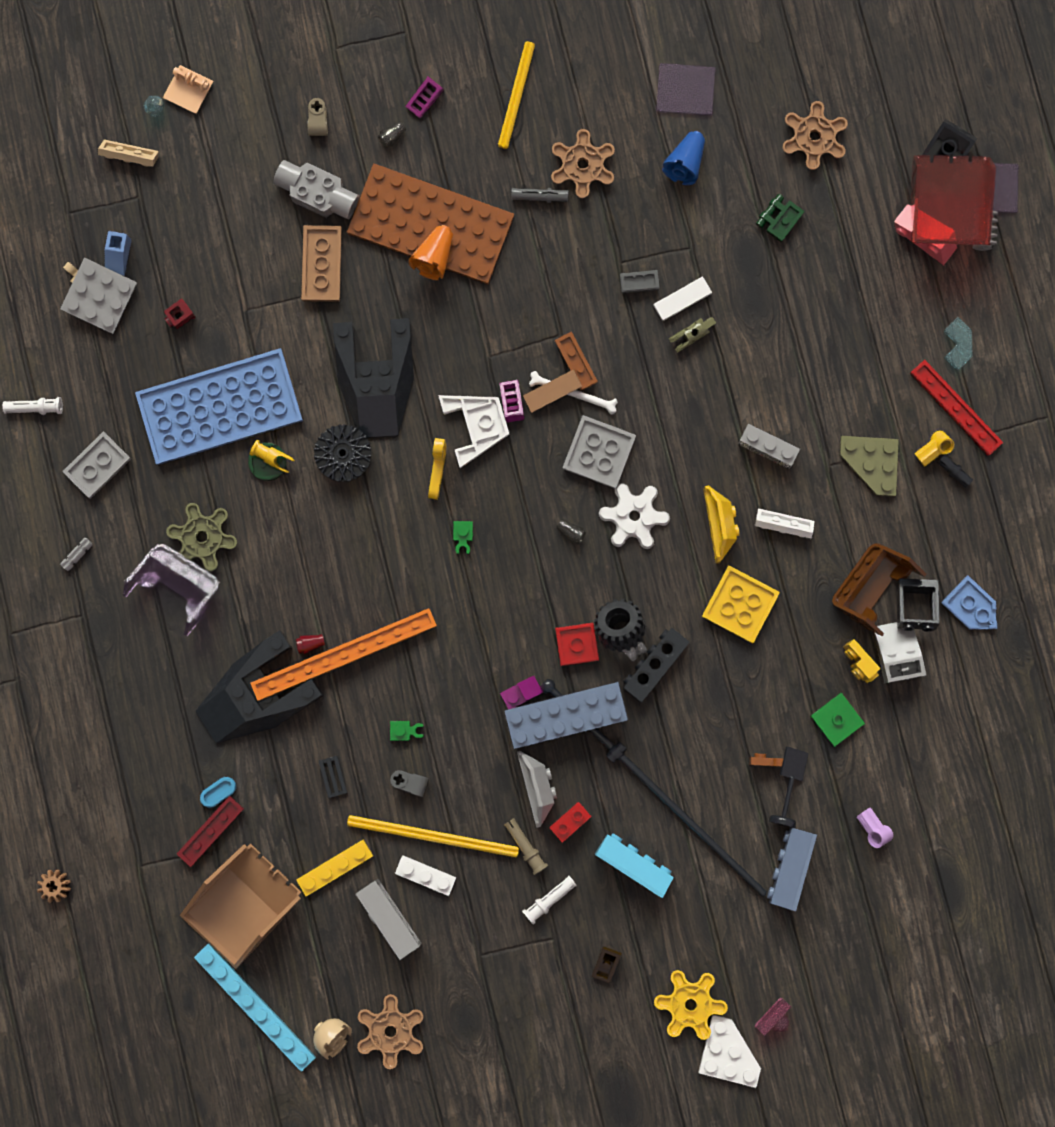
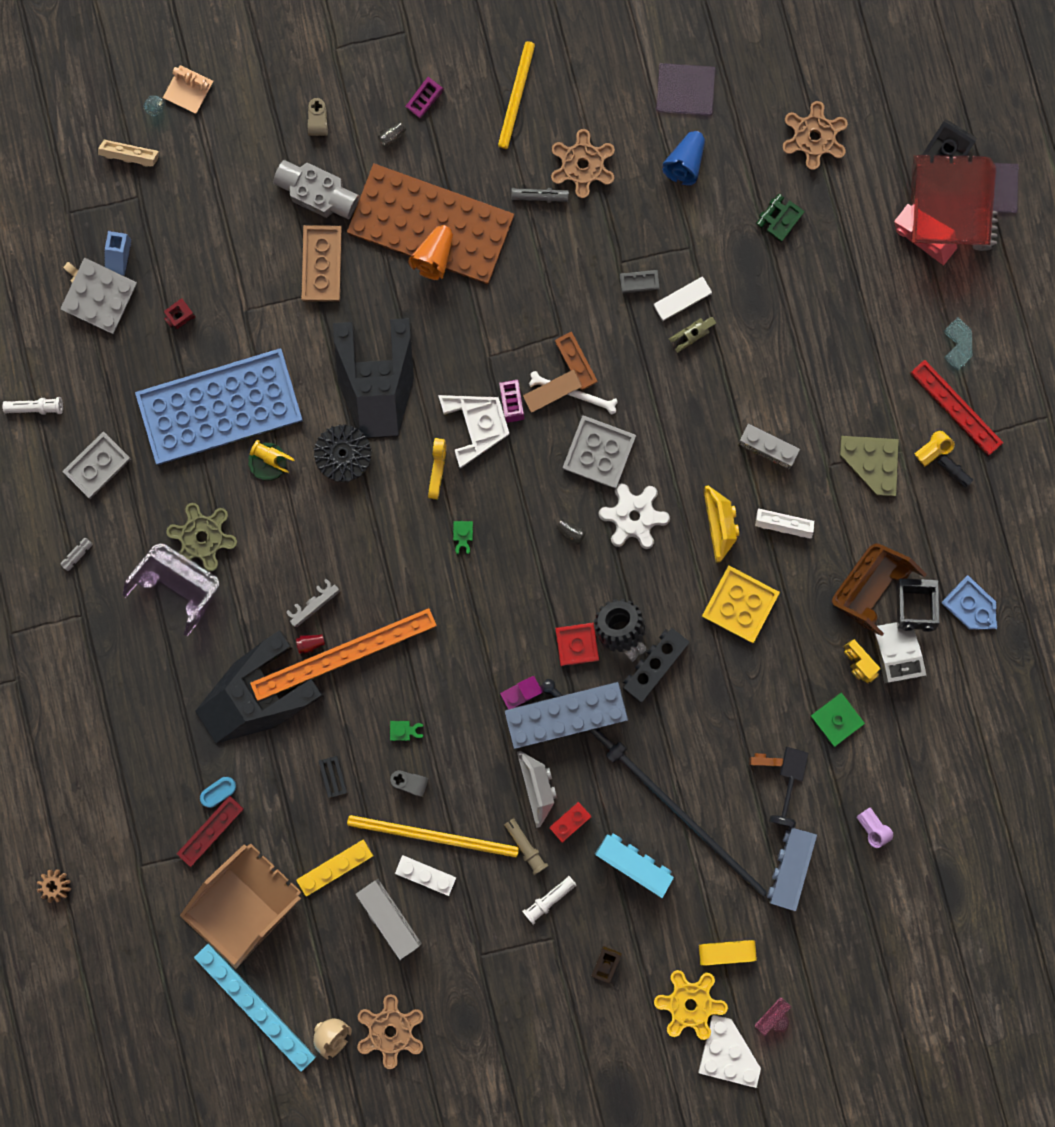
none -> light grey plate [287,579,340,628]
none -> yellow beam [699,940,757,965]

